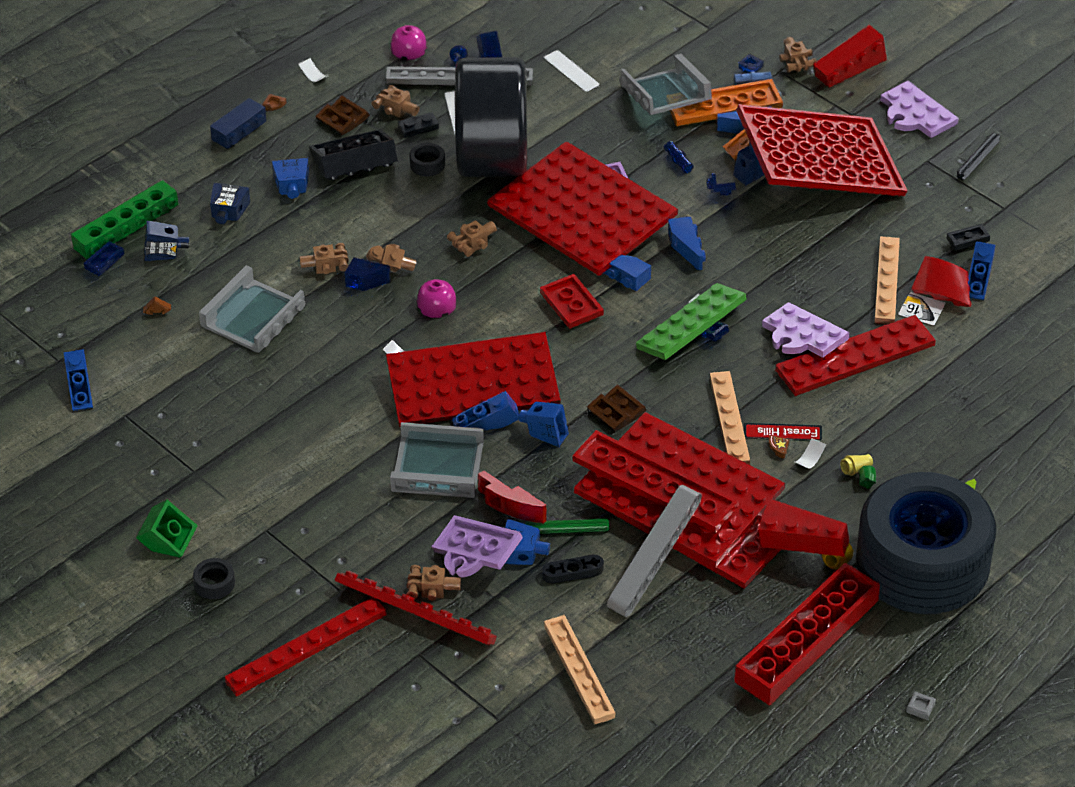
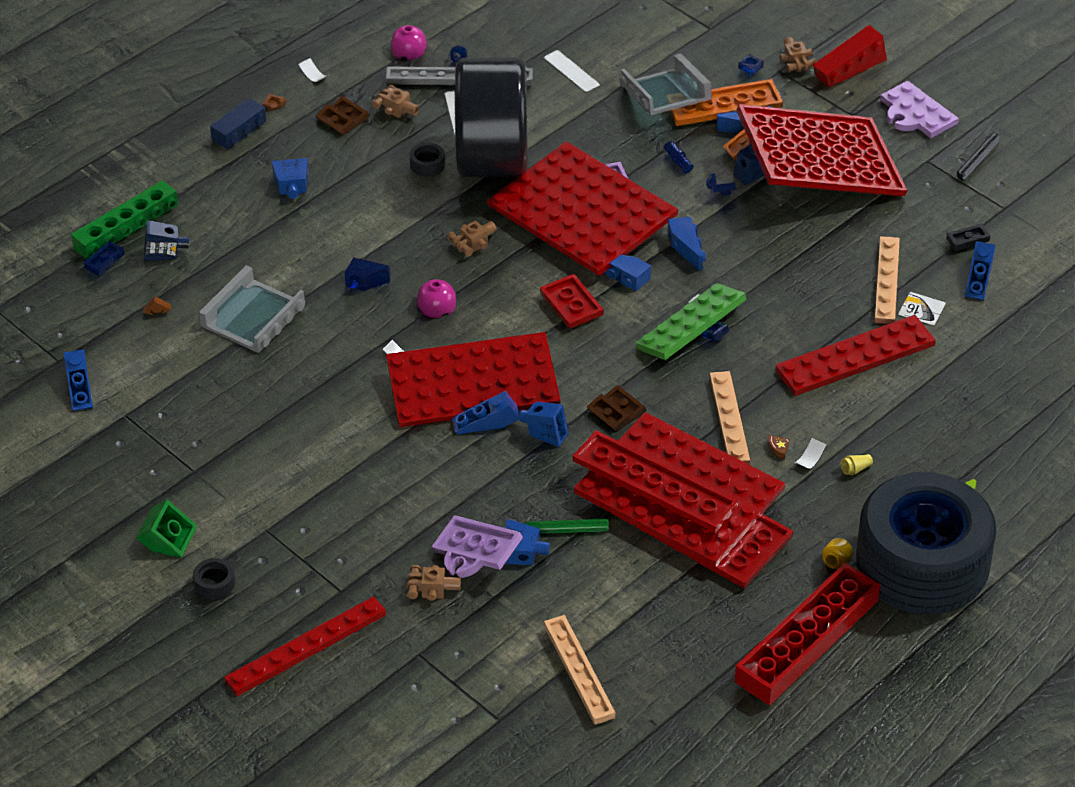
dark blue torso [210,183,251,224] -> none
medium nougat piece [300,243,349,274] -> none
black slope [309,129,398,180] -> none
red plate [334,570,497,644] -> none
medium nougat piece [366,244,416,272] -> none
panel [390,422,484,498] -> none
black plate [398,112,439,138] -> none
clear blue slope [476,31,503,58] -> none
red slope [478,471,547,523] -> none
black beam [542,554,604,584] -> none
light grey beam [607,485,702,617] -> none
medium blue pin [734,71,772,85] -> none
red sticker [744,423,822,441] -> none
red wedge [758,498,850,557] -> none
lavender plate [762,302,849,357] -> none
green hose [859,465,876,489] -> none
light grey tile [906,692,936,720] -> none
red slope [911,256,971,307] -> none

